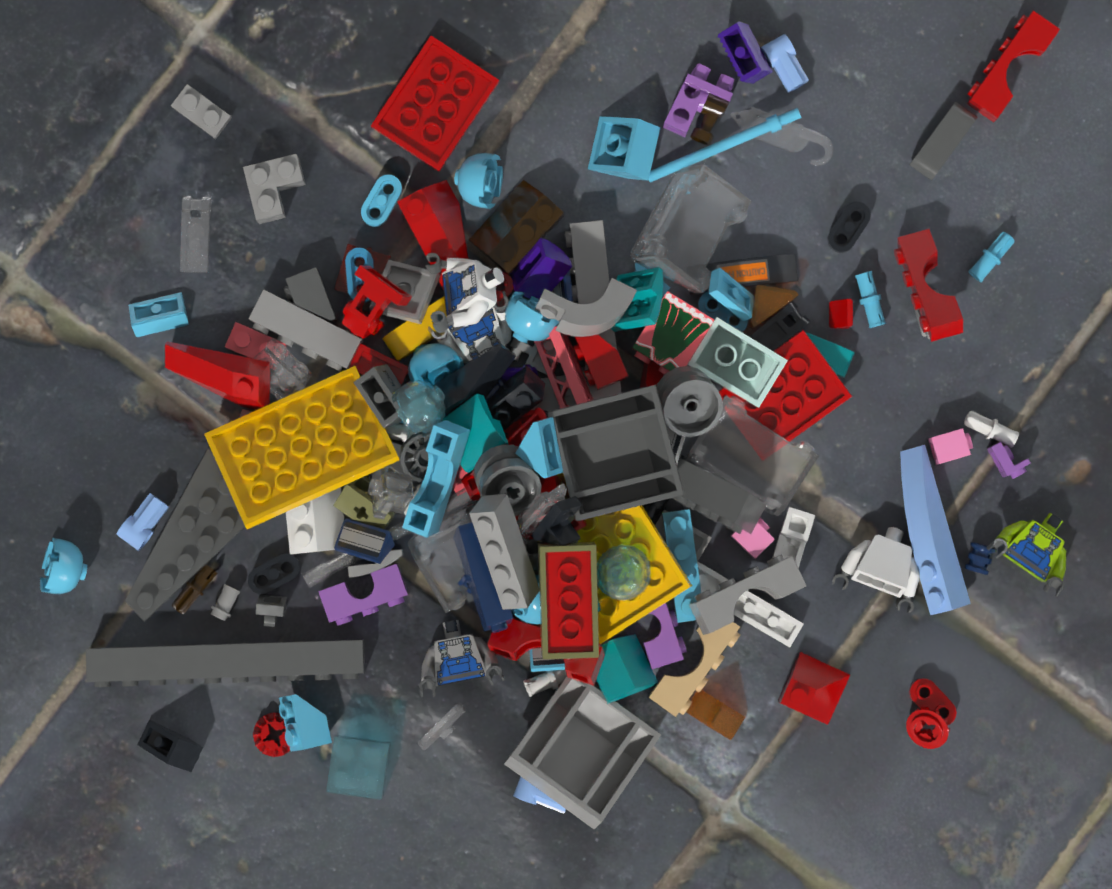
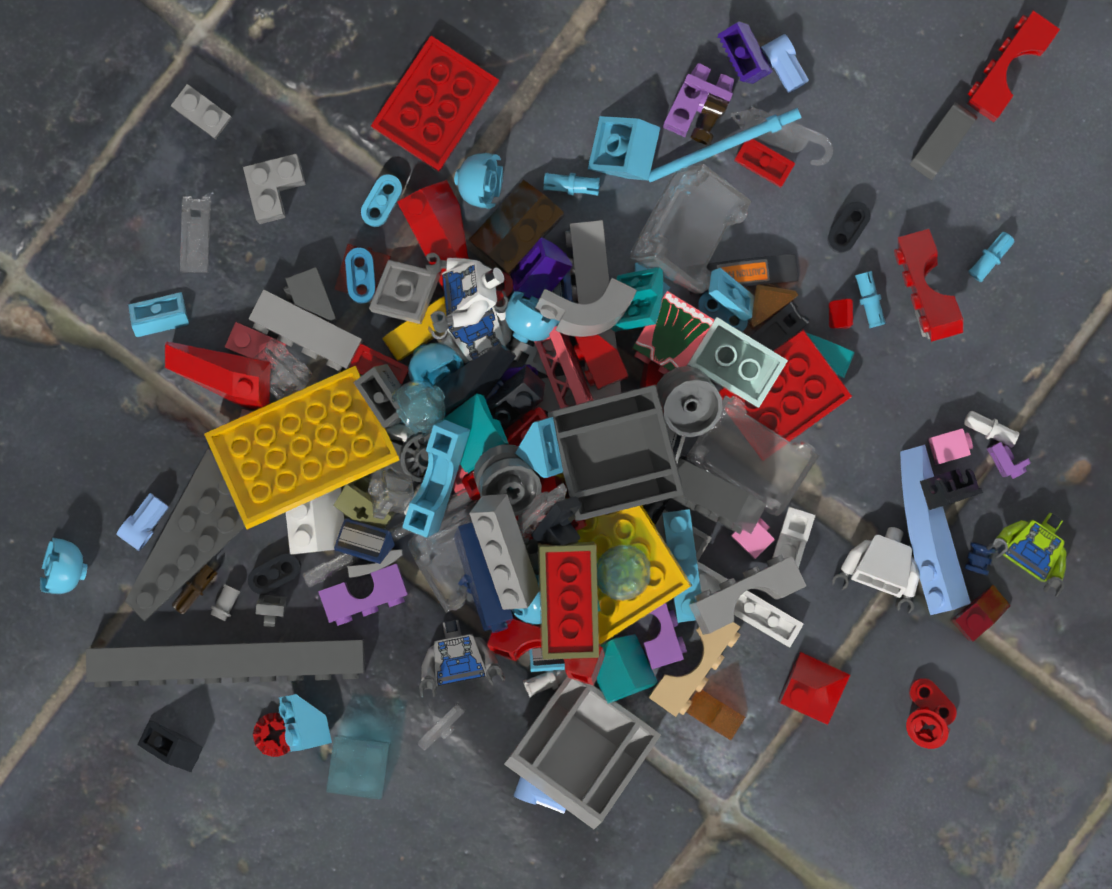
red tile [342,265,412,339] -> none
none -> medium azure pin [544,173,600,196]
none -> red plate [734,139,795,188]
none -> black hinge [920,468,983,510]
none -> dark red slope [951,585,1011,642]

